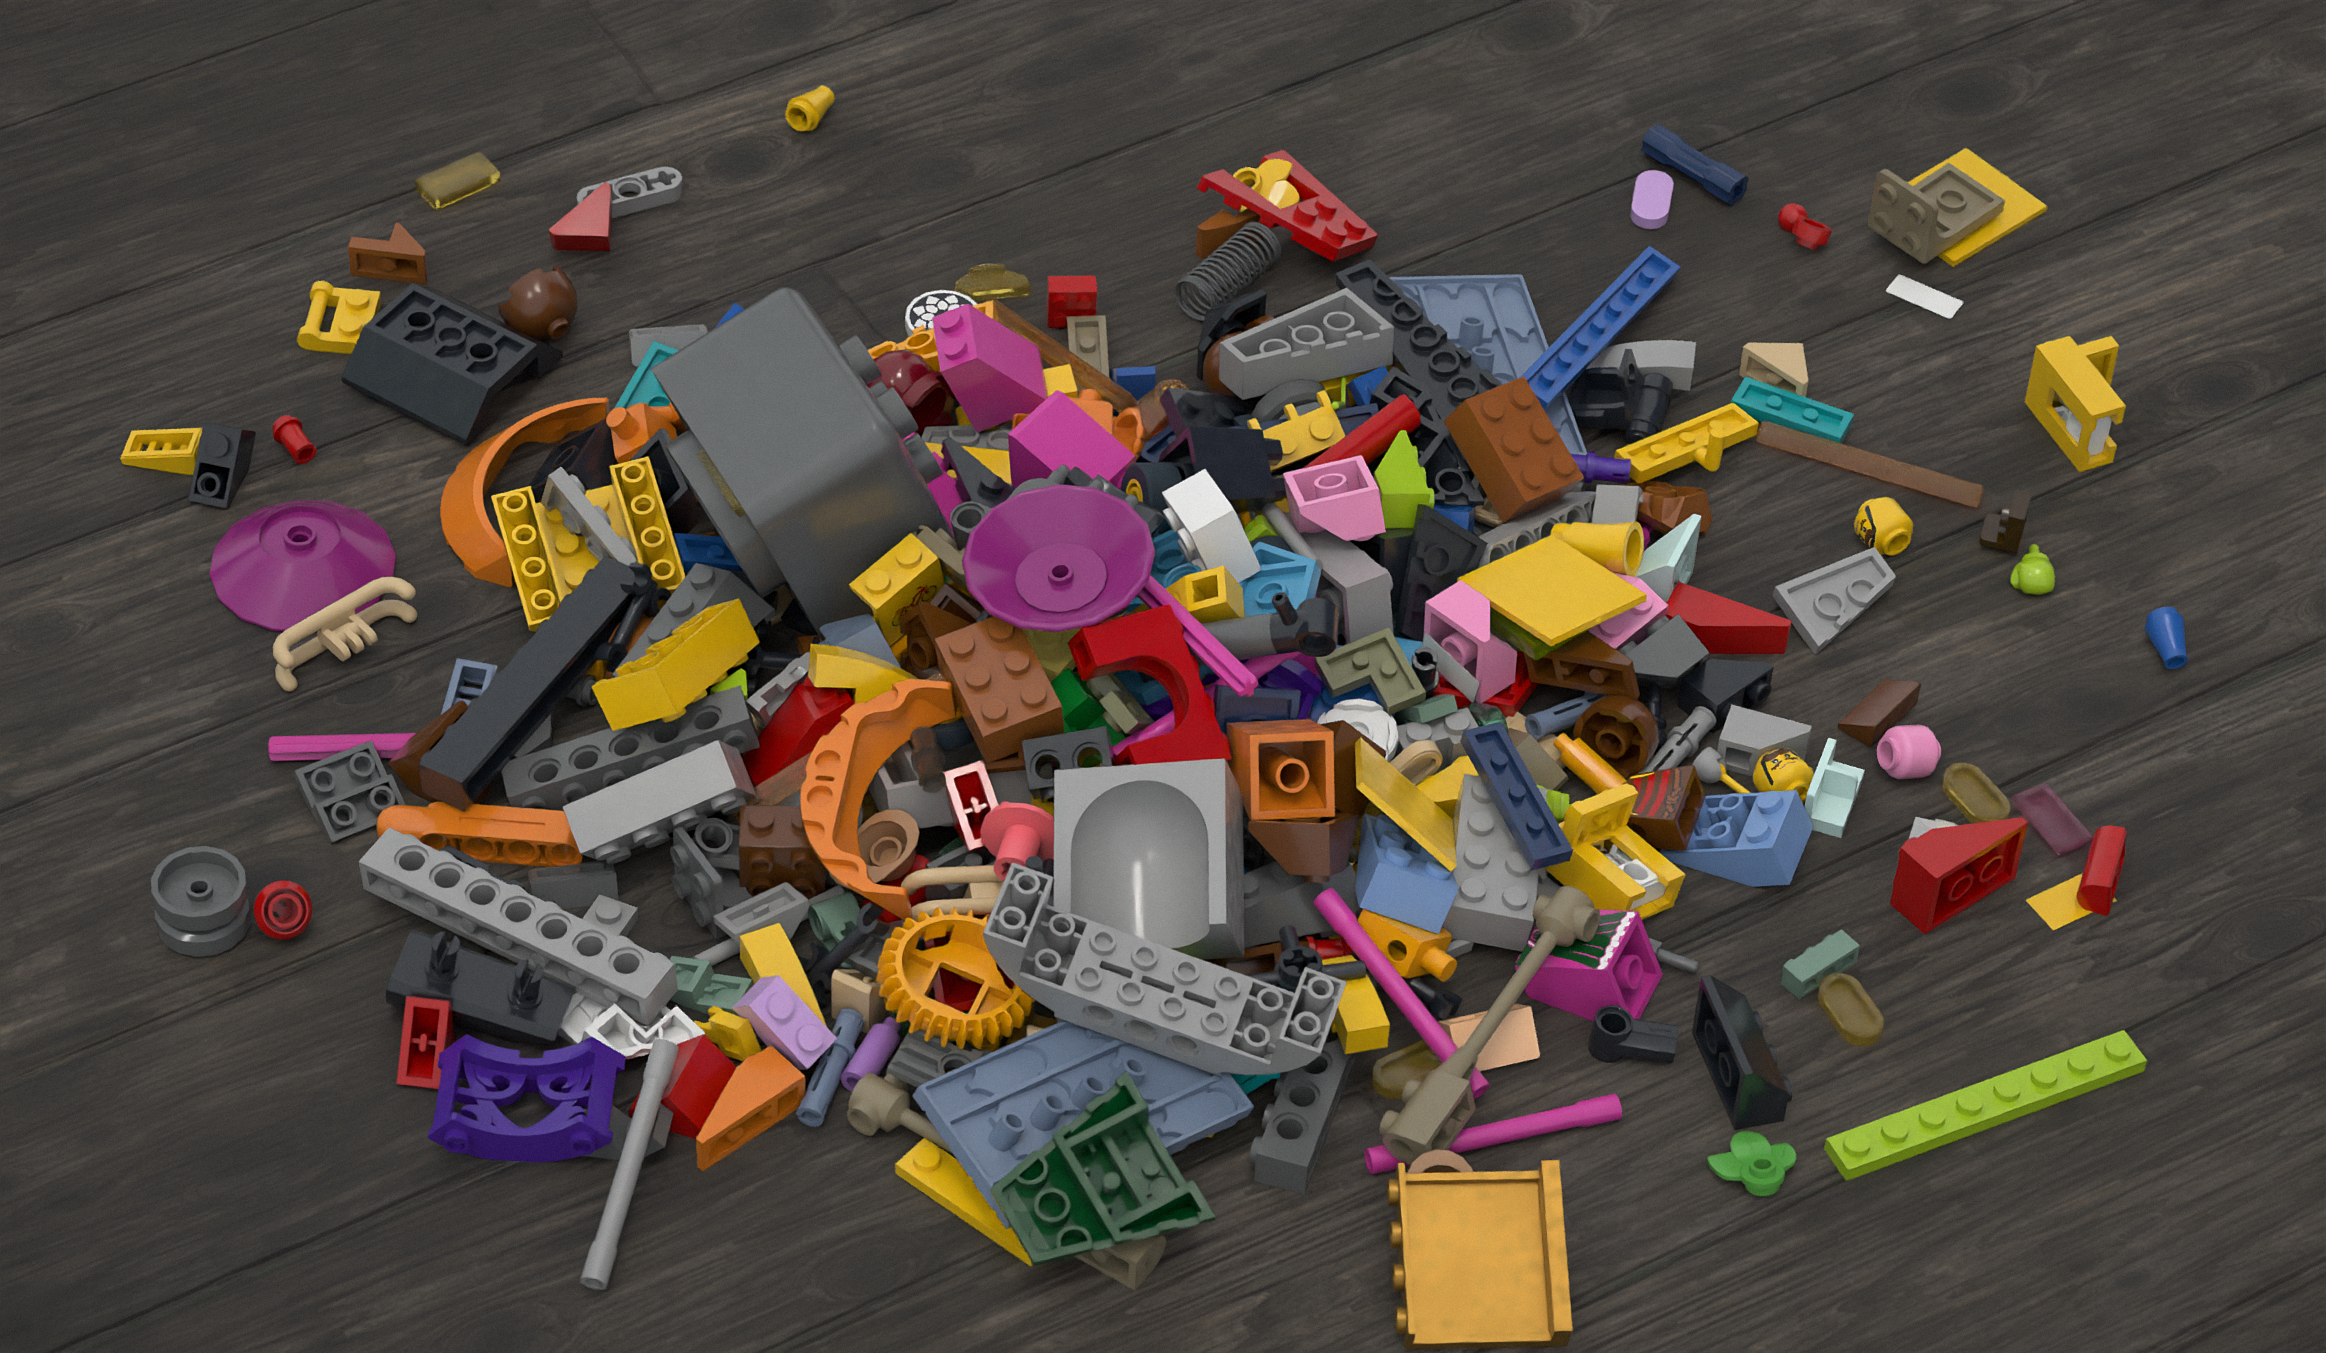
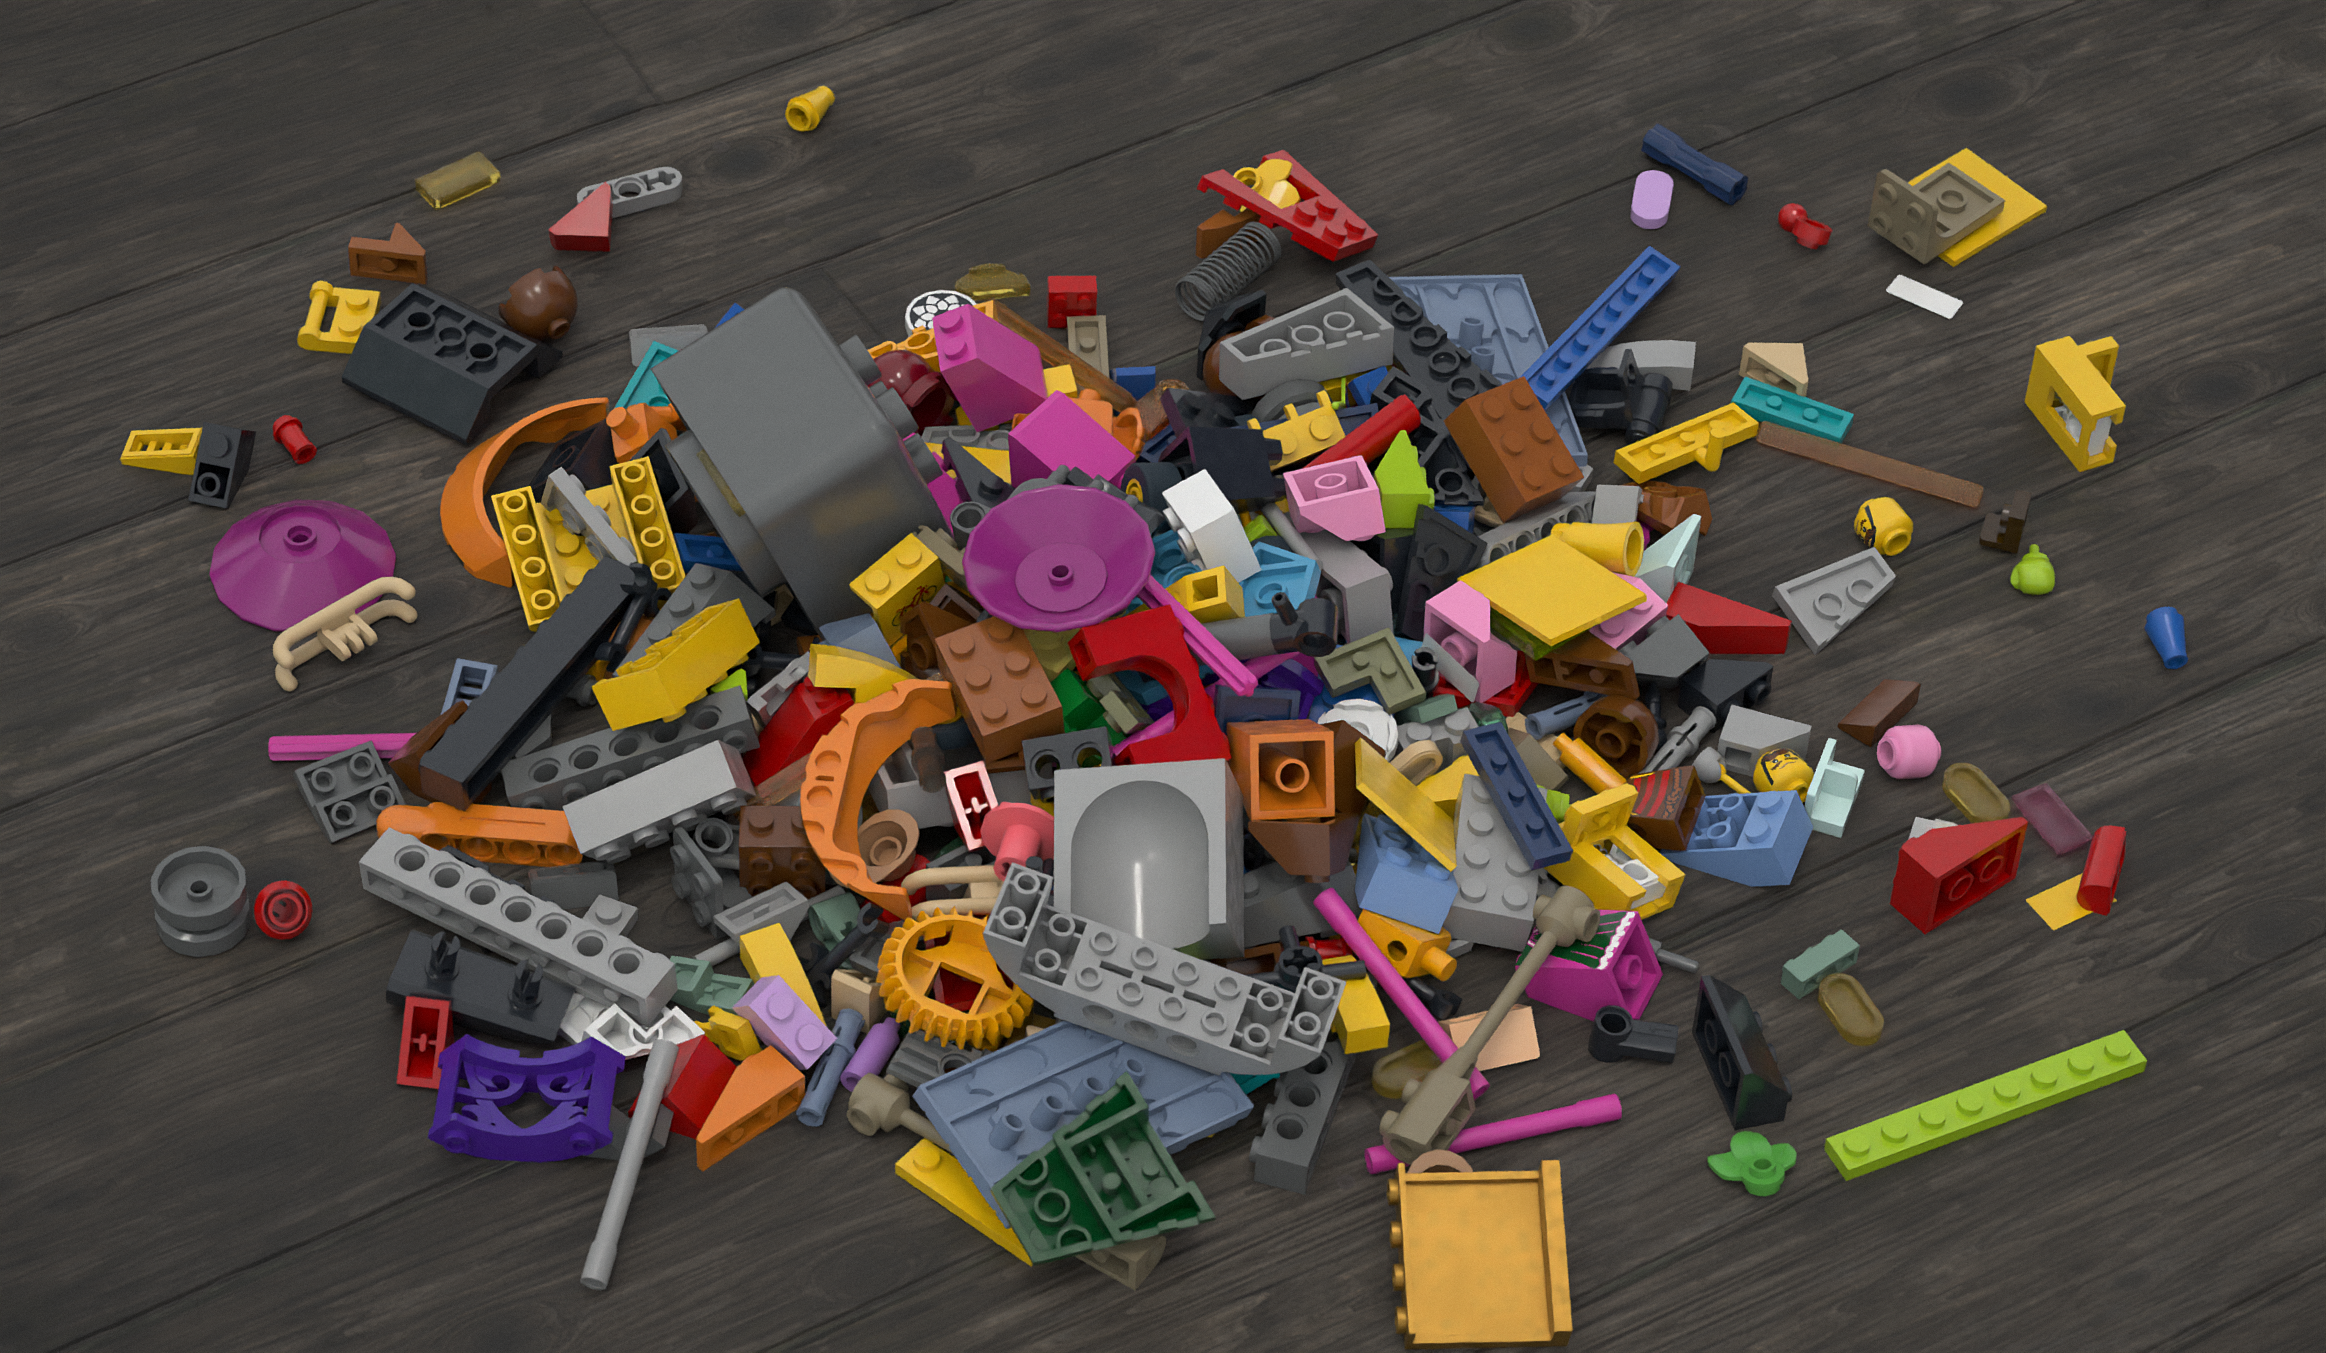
dark purple pin [1571,451,1631,484] -> none

